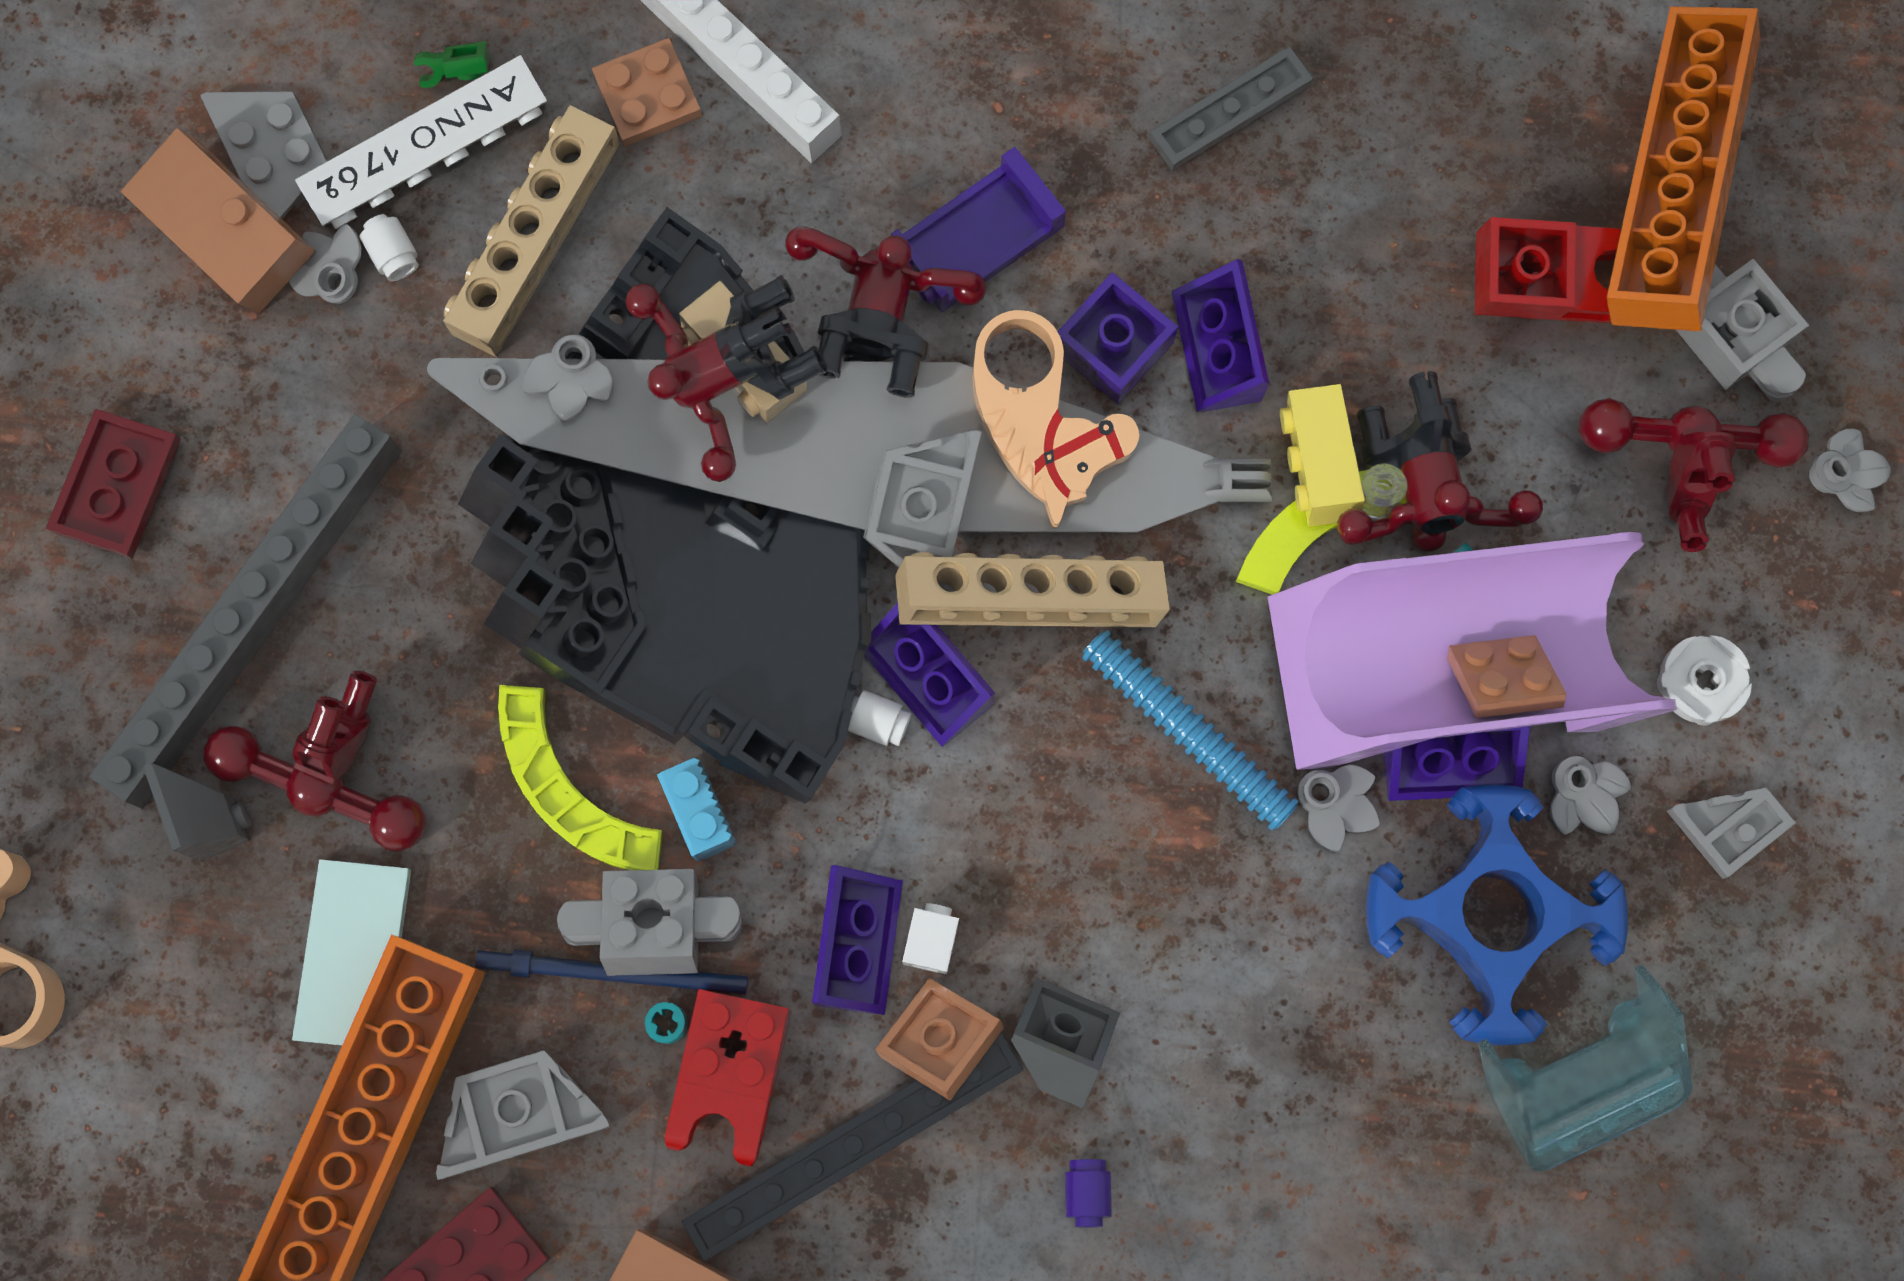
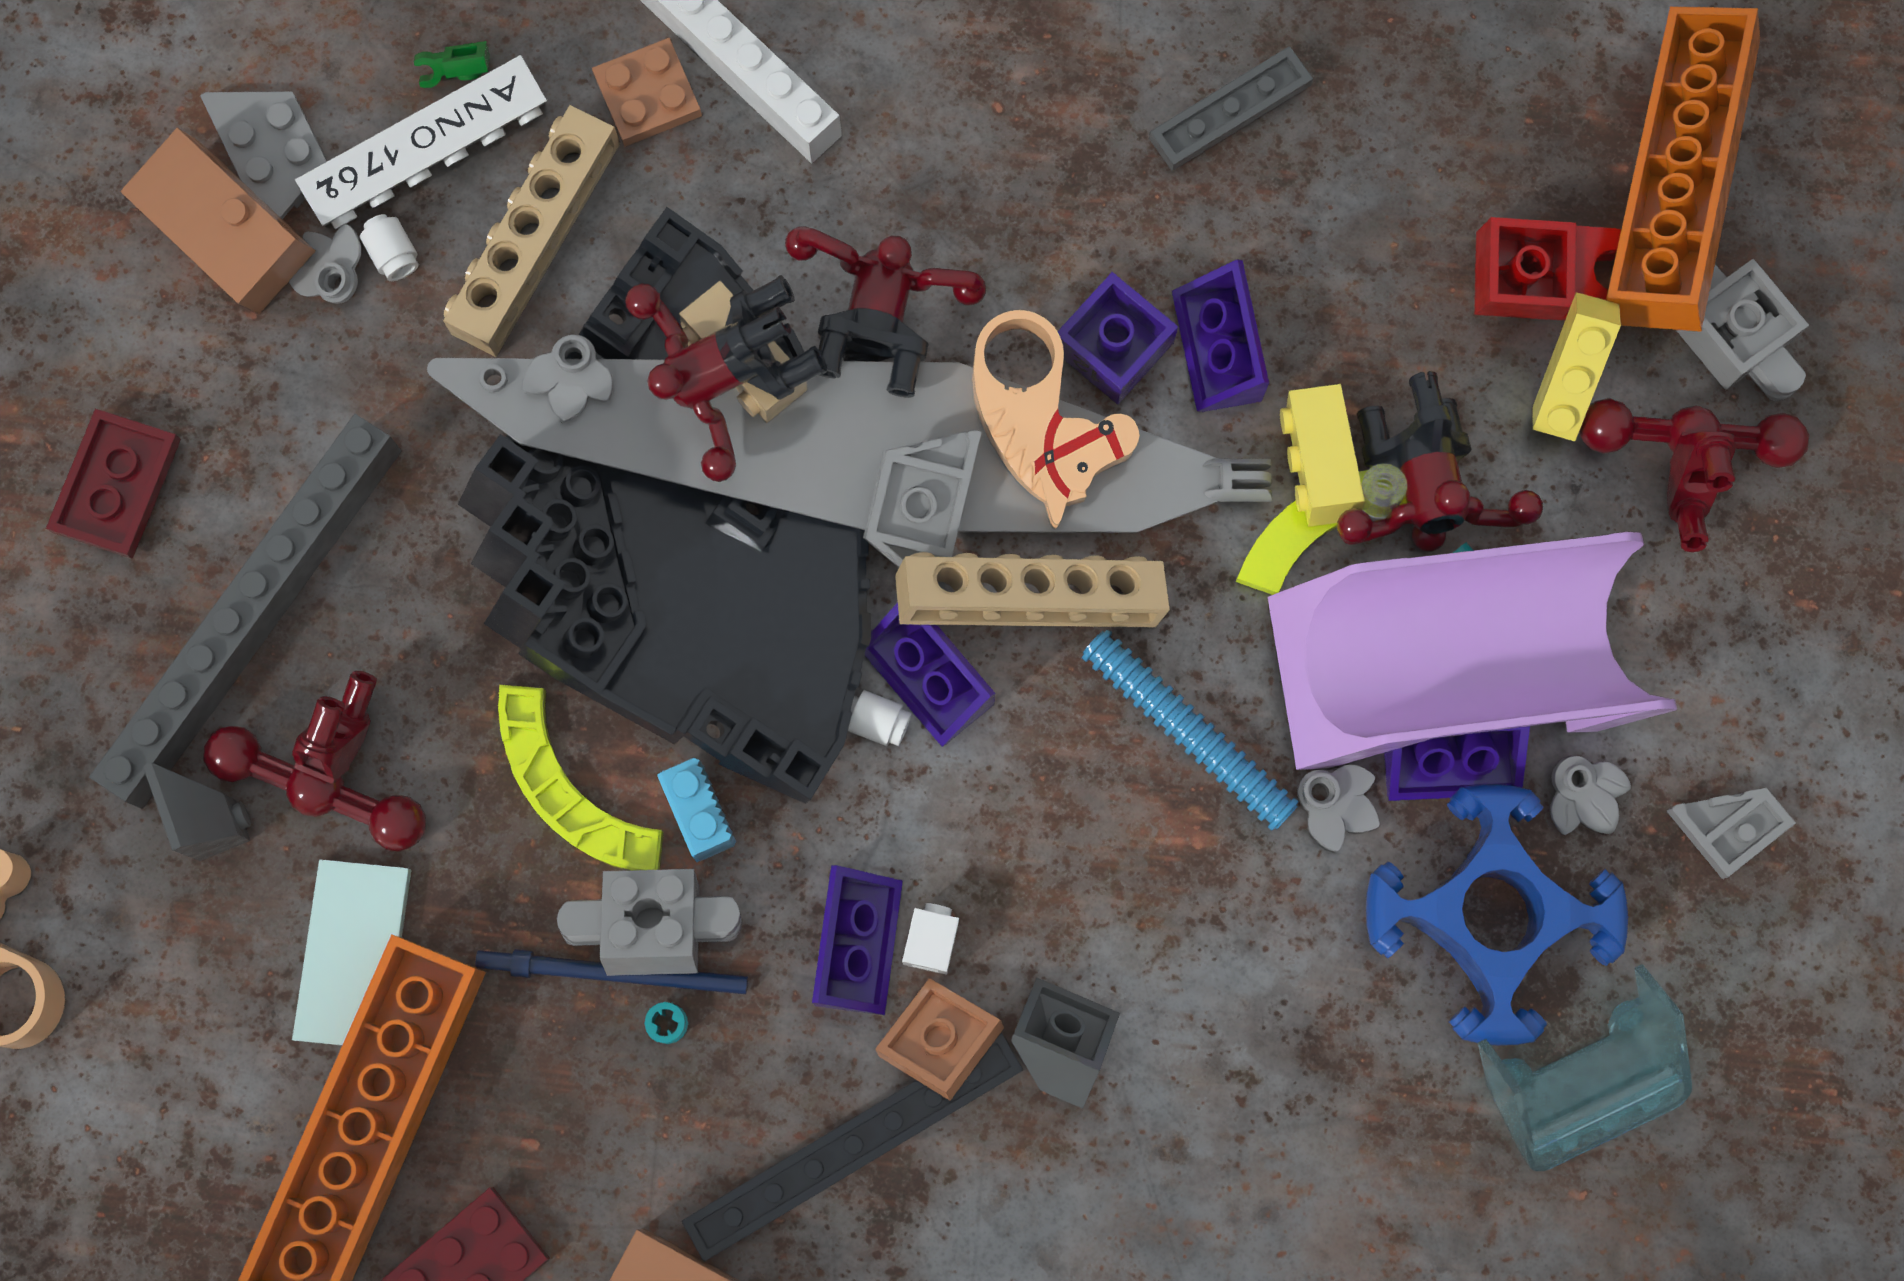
light grey wing [436,1050,612,1180] -> none
red brick [664,989,792,1167] -> none
dark purple panel [891,147,1066,312] -> none
dark purple brick [1065,1159,1112,1228] -> none
nougat plate [1447,635,1566,718] -> none
white plate [1656,635,1752,726] -> none
light grey plate [1809,428,1891,512] -> none
none -> light yellow brick [1532,292,1621,441]

